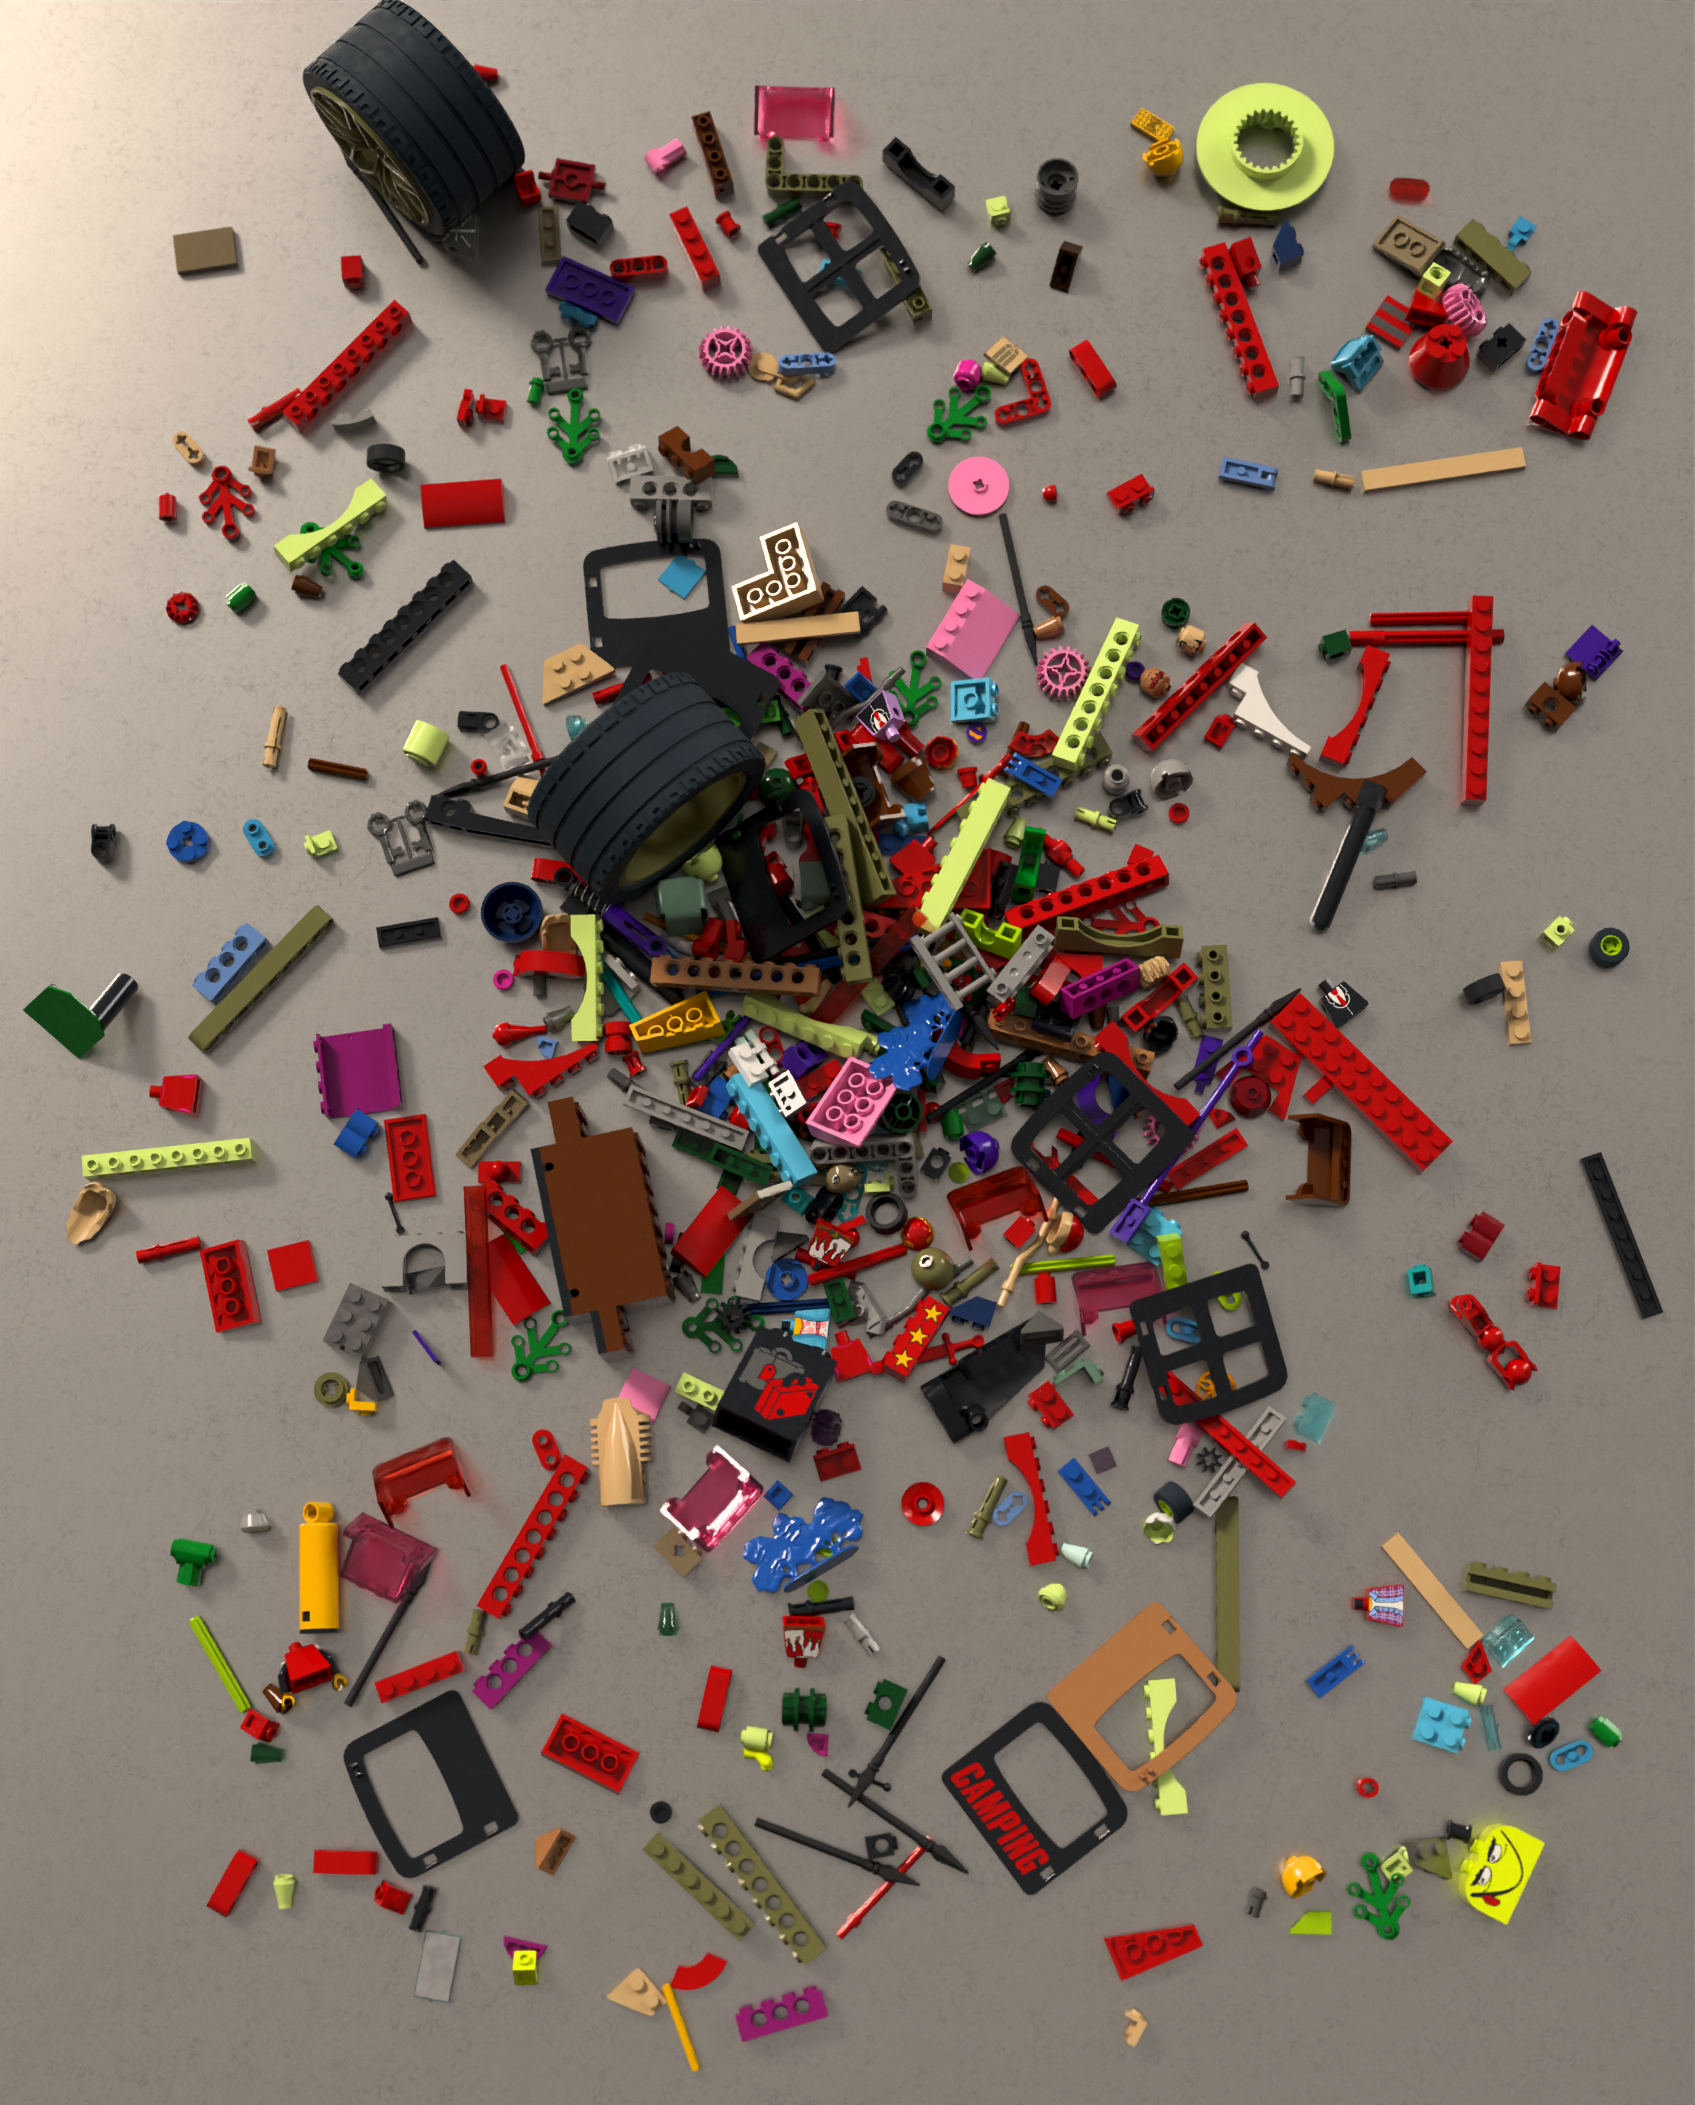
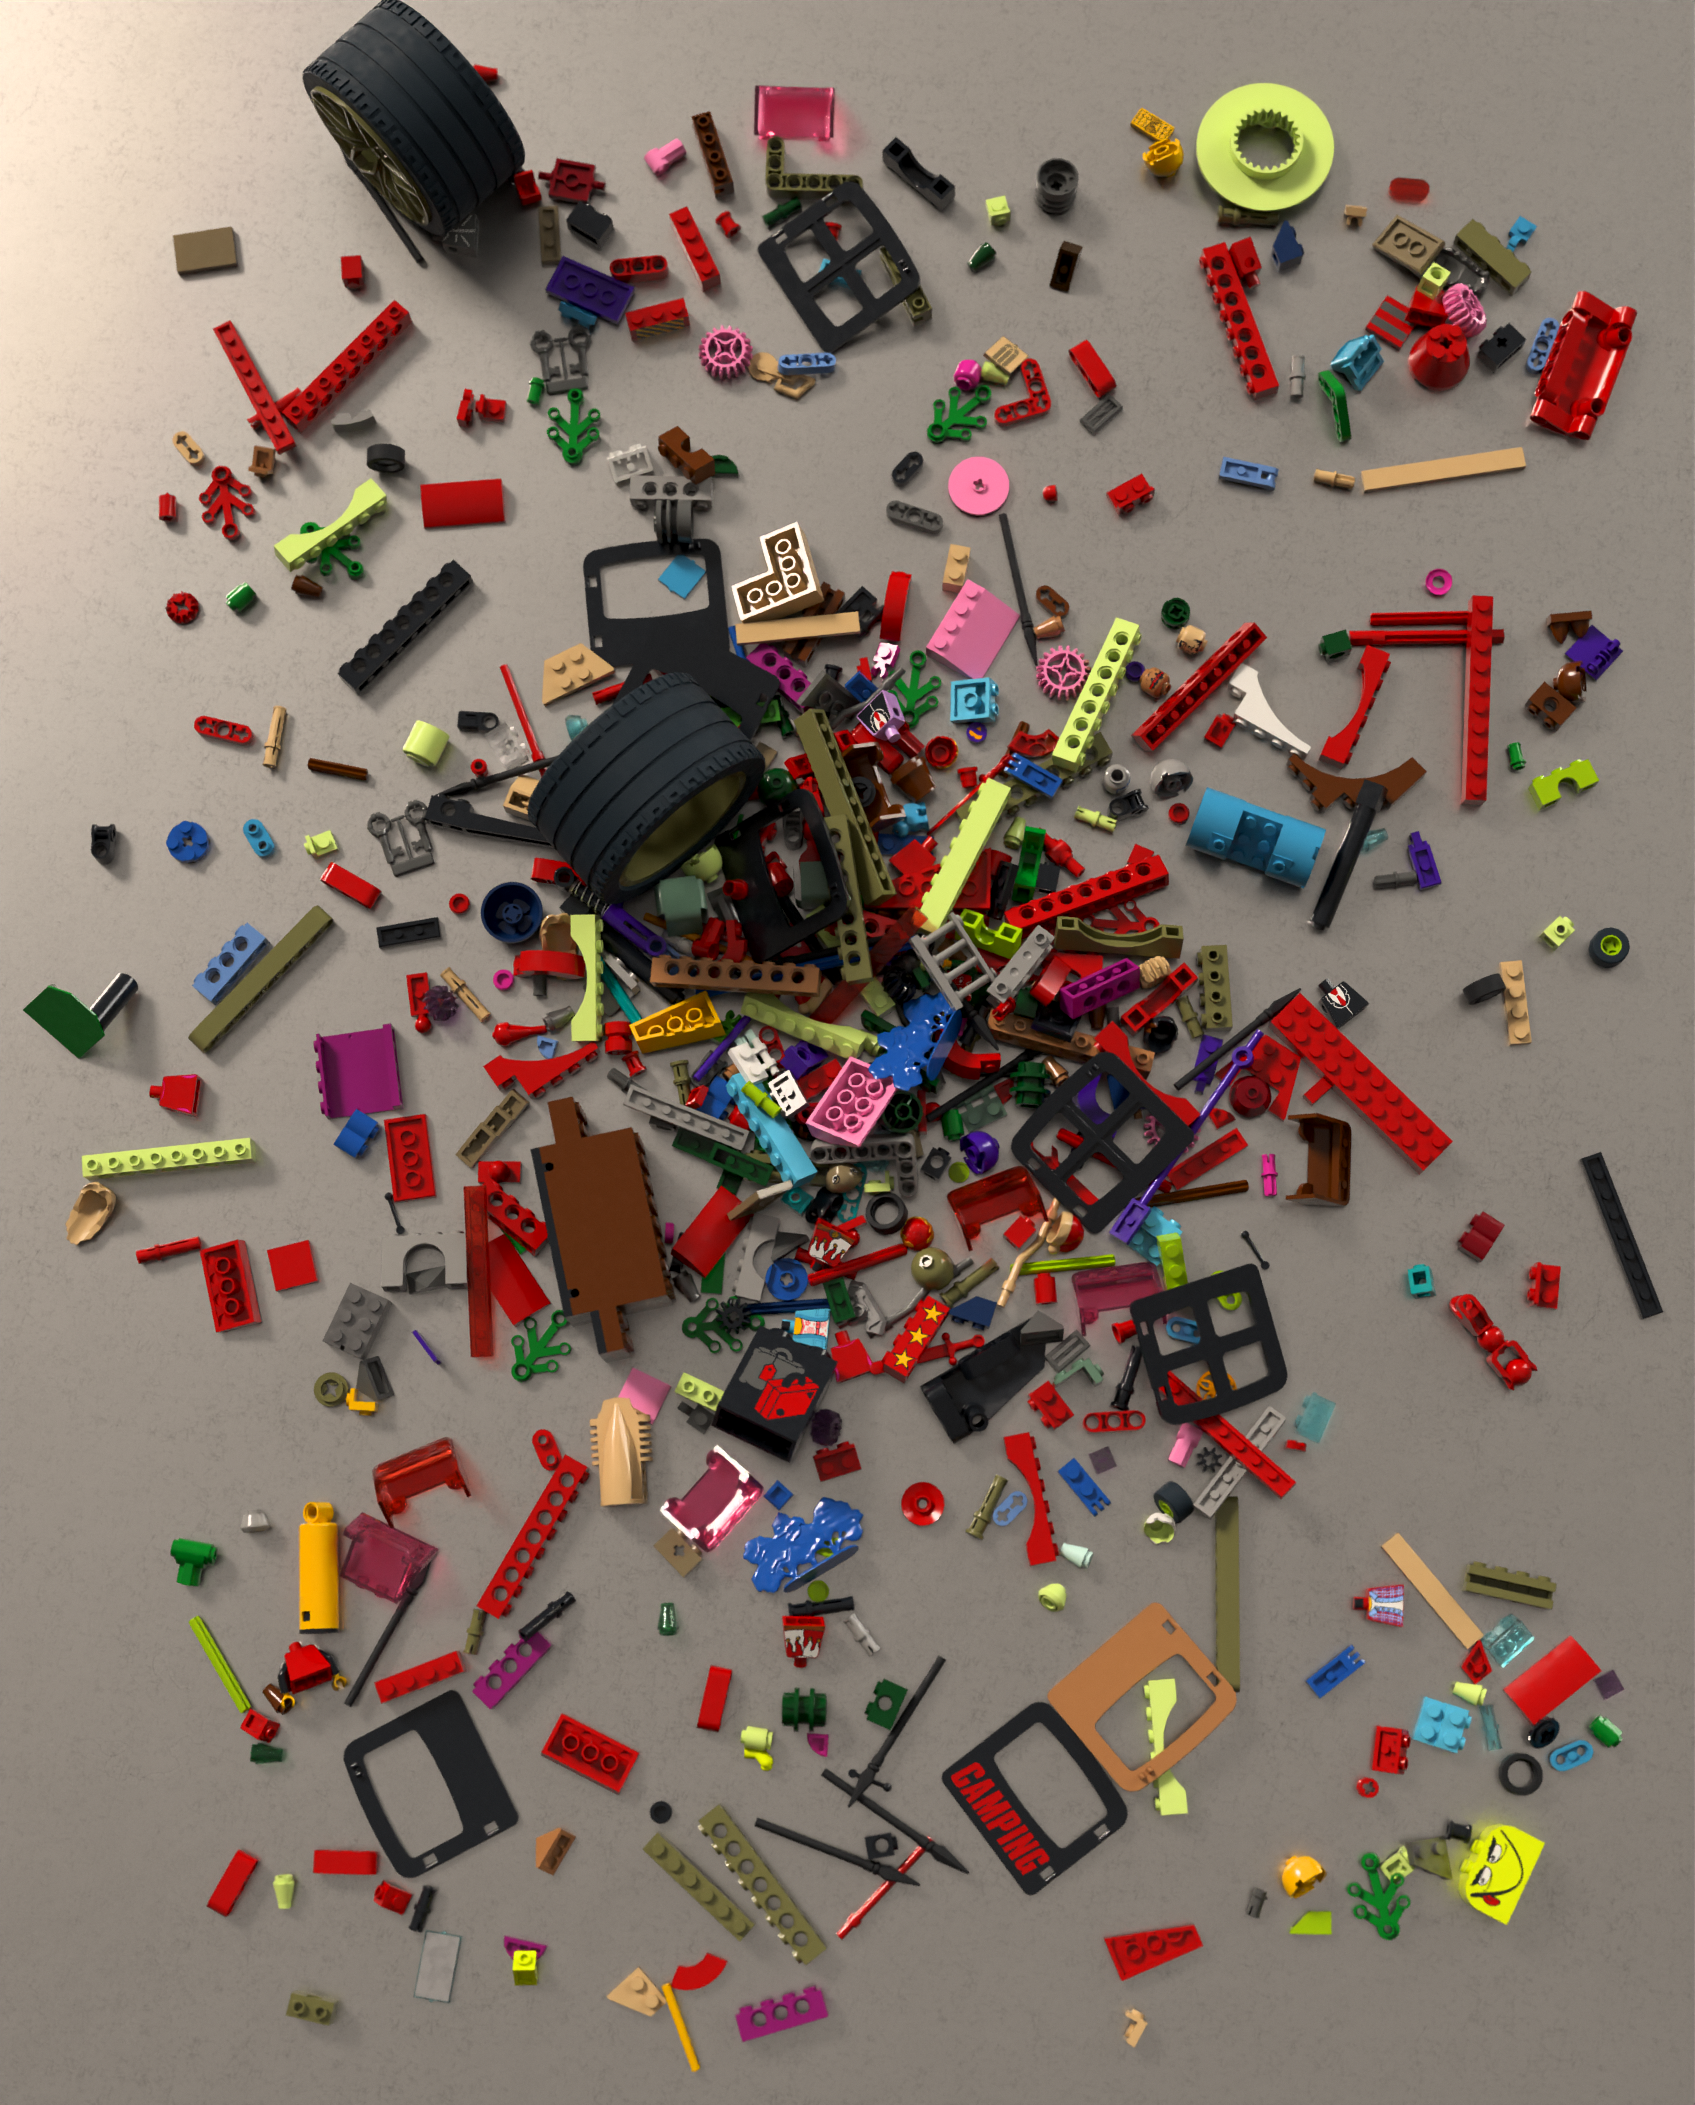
none -> red beam [194,716,254,746]
none -> red tile [213,320,297,455]
none -> olive brick [286,1990,339,2026]
none -> red beam [320,862,382,909]
none -> red plate [406,972,433,1033]
none -> clear purple gear [422,986,459,1021]
none -> tan pin [440,967,491,1022]
none -> red brick [625,298,690,341]
none -> red piece [723,879,748,900]
none -> lime pin [741,1081,782,1119]
none -> plate [871,642,901,679]
none -> red arch [879,571,912,642]
none -> dark grey tile [1080,393,1123,436]
none -> red beam [1082,1410,1146,1434]
none -> dark azure cylinder [1185,787,1326,888]
none -> dark pink axle [1261,1154,1278,1197]
none -> tan tile [1345,205,1367,226]
none -> red bracket [1372,1726,1411,1775]
none -> dark purple hinge [1408,831,1442,891]
none -> dark pink piece [1426,569,1452,595]
none -> green pin [1507,742,1526,770]
none -> lime arch [1528,759,1599,810]
none -> reddish brown tile [1546,611,1592,644]
none -> clear purple tile [1593,1670,1624,1700]

